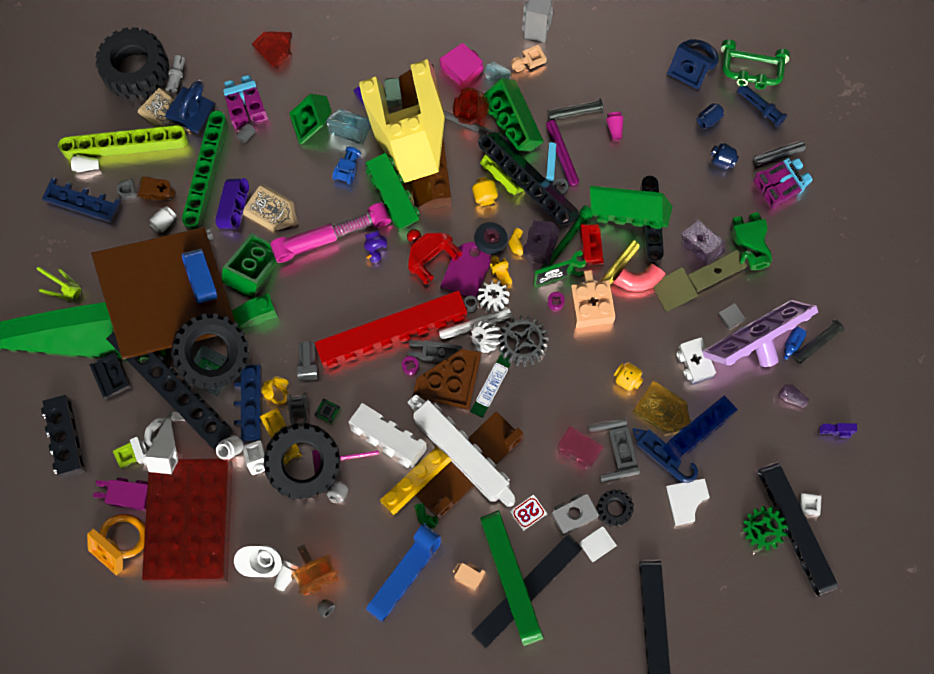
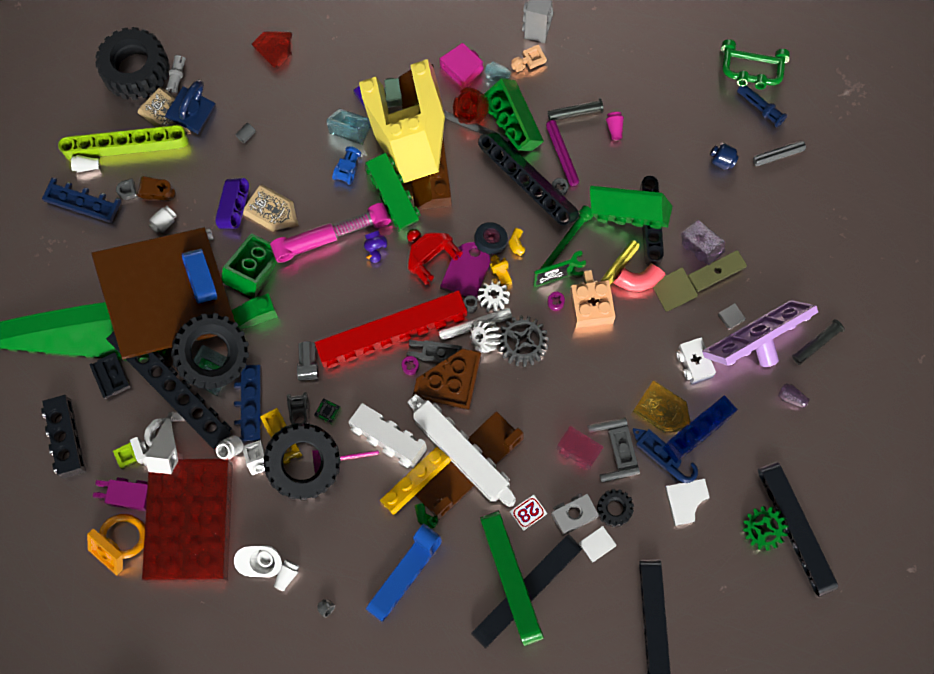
lime plant [37,267,82,302] -> none
green beam [182,111,228,231] -> none
magenta hips [223,75,268,130] -> none
yellow piece [261,376,289,405] -> none
green slope [289,94,332,144] -> none
clear orange wheel [290,544,340,596] -> none
light grey piece [326,481,349,503] -> none
light nougat brick [453,562,485,591] -> none
sticker [470,352,511,418] -> none
yellow head [472,177,498,206] -> none
lime hinge [480,154,524,195] -> none
clear purple brick [523,220,560,265] -> none
medium azure tile [546,142,556,184] -> none
red hinge [580,224,604,266] -> none
yellow head [614,362,644,391] -> none
dark blue tile [667,39,719,90] -> none
dark blue brick [696,103,724,129] -> none
green hips [731,212,772,270] -> none
hips [753,158,813,209] -> none
blue piece [784,327,806,360] -> none
white tile [799,493,821,516] -> none
dark purple plate [820,423,857,438] -> none

